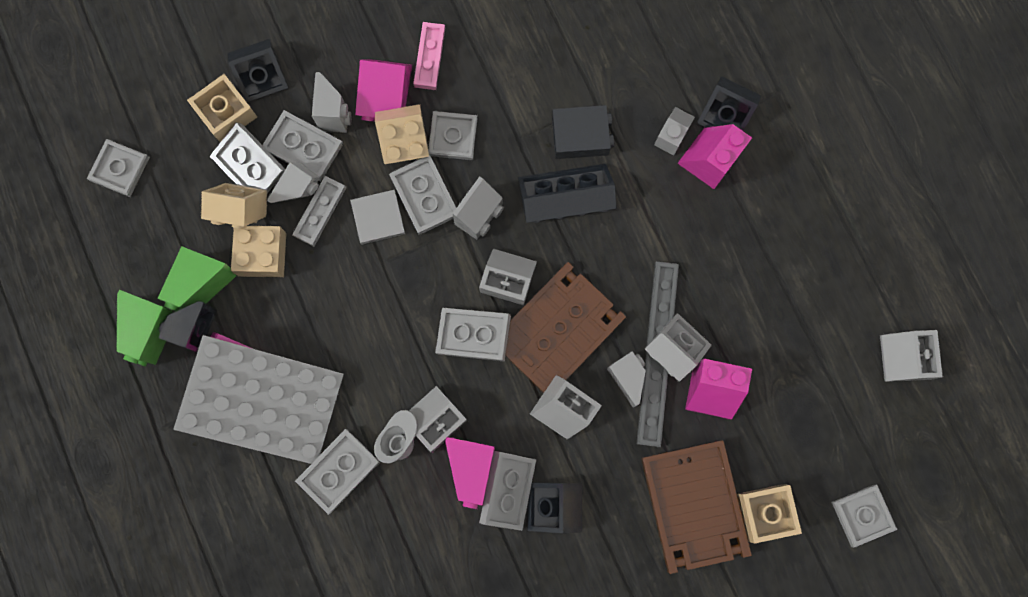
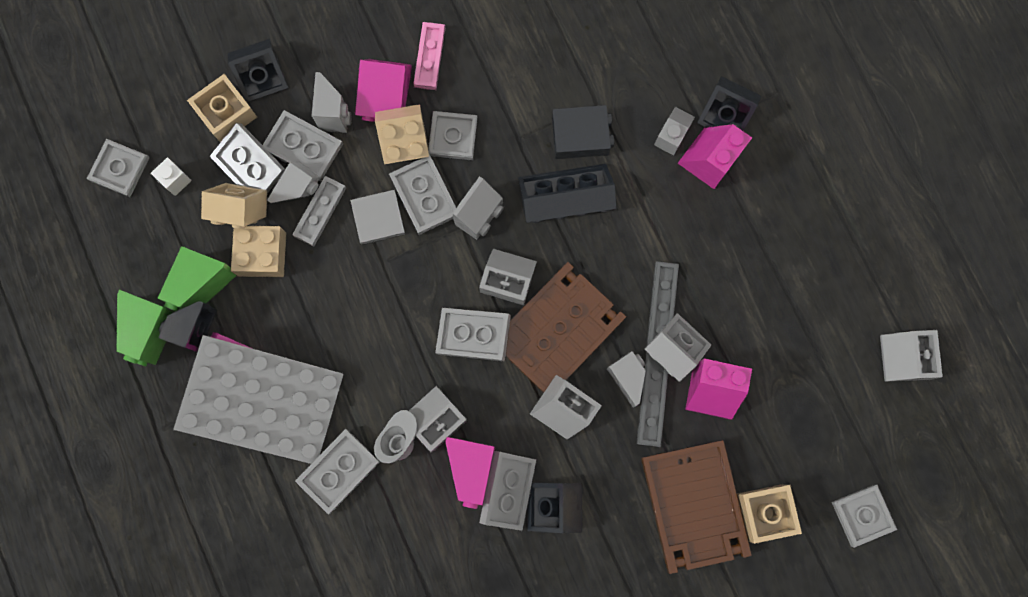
none -> white brick [151,157,192,196]

